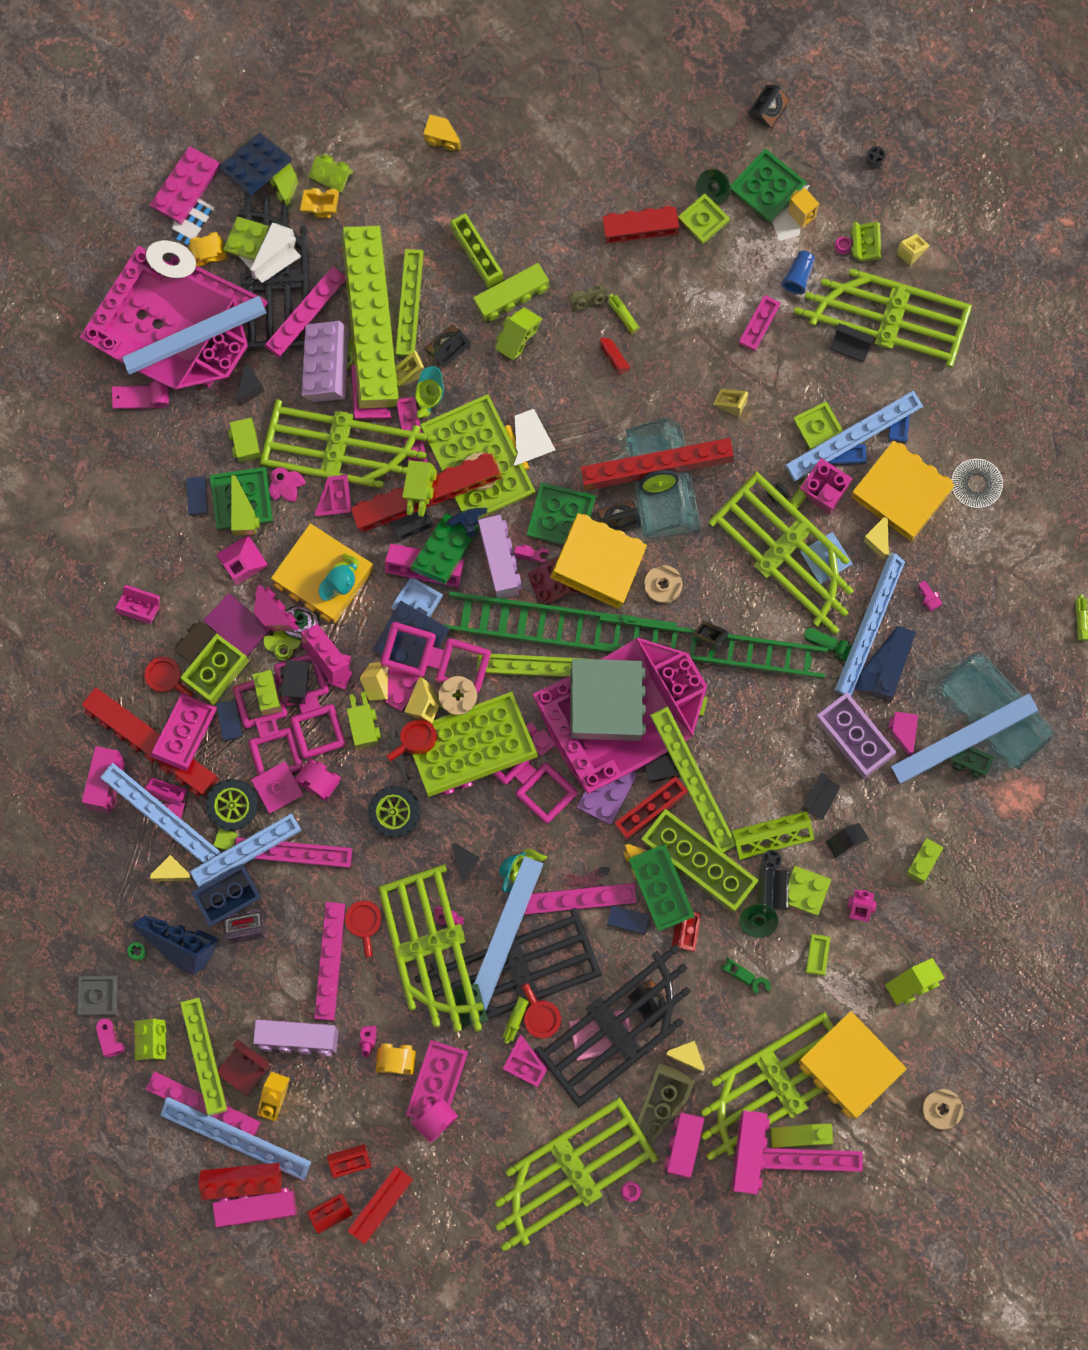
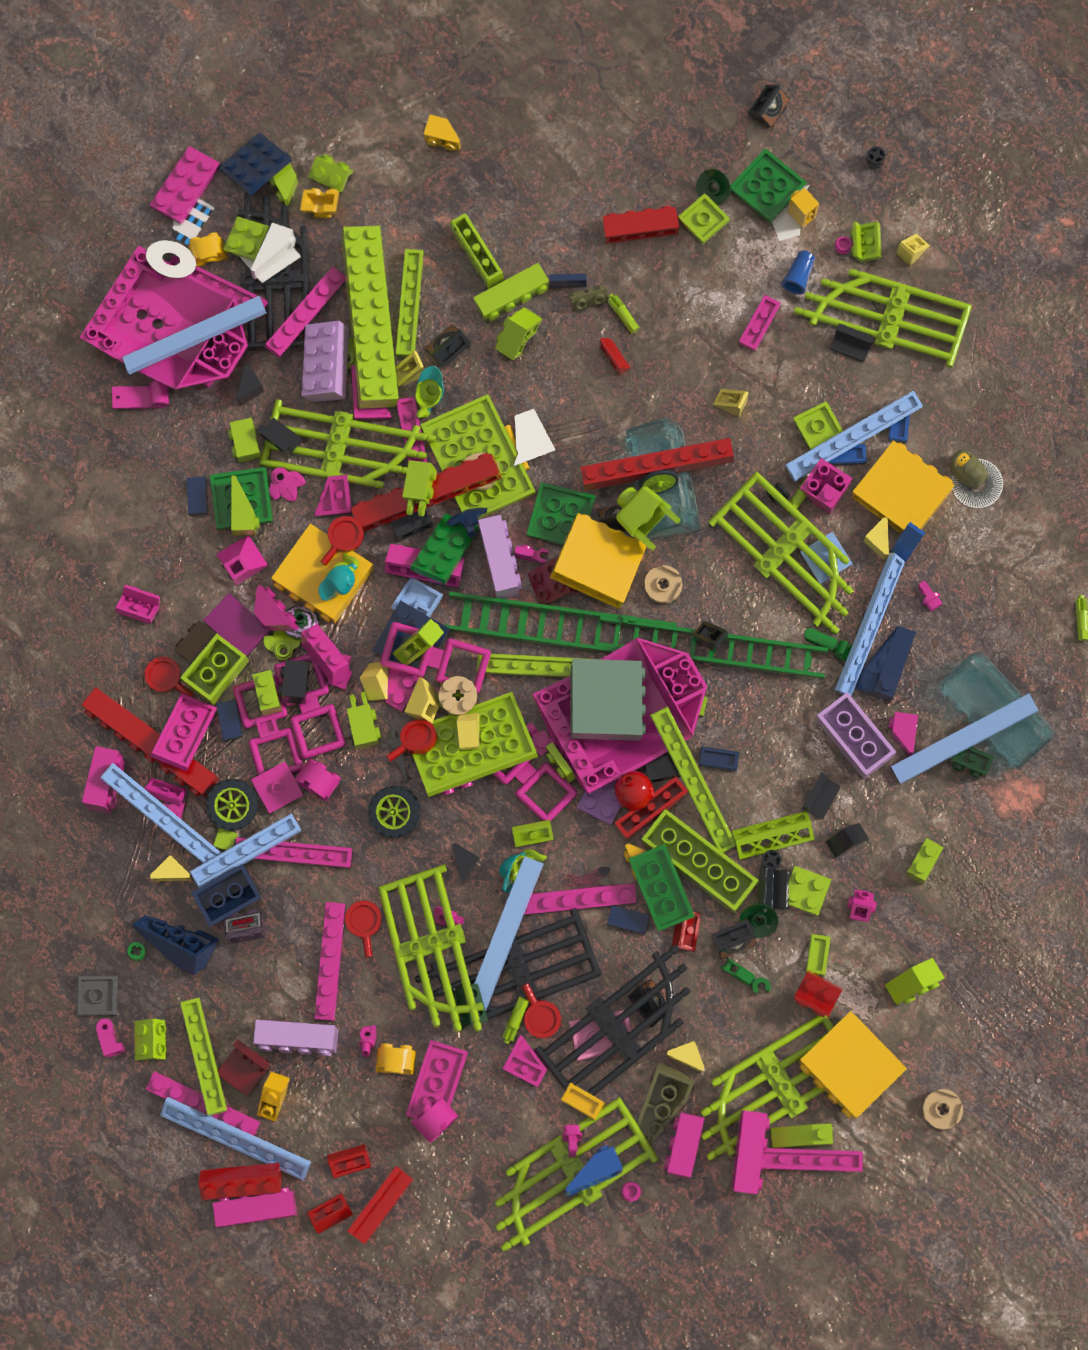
none -> black panel [257,418,302,457]
none -> red piece [320,516,364,566]
none -> lime slope [392,619,444,665]
none -> light yellow slope [457,713,479,750]
none -> lime plate [512,820,554,847]
none -> lime plate [546,743,575,783]
none -> dark blue tile [549,273,587,288]
none -> yellow tile [560,1083,605,1120]
none -> dark pink piece [562,1125,582,1157]
none -> blue slope [565,1145,623,1197]
none -> red cylinder [614,771,654,811]
none -> lime piece [616,486,681,551]
none -> dark blue tile [698,746,739,772]
none -> black panel [712,919,757,959]
none -> red bracket [793,970,843,1017]
none -> blue tile [891,522,925,562]
none -> olive piece [950,450,988,489]

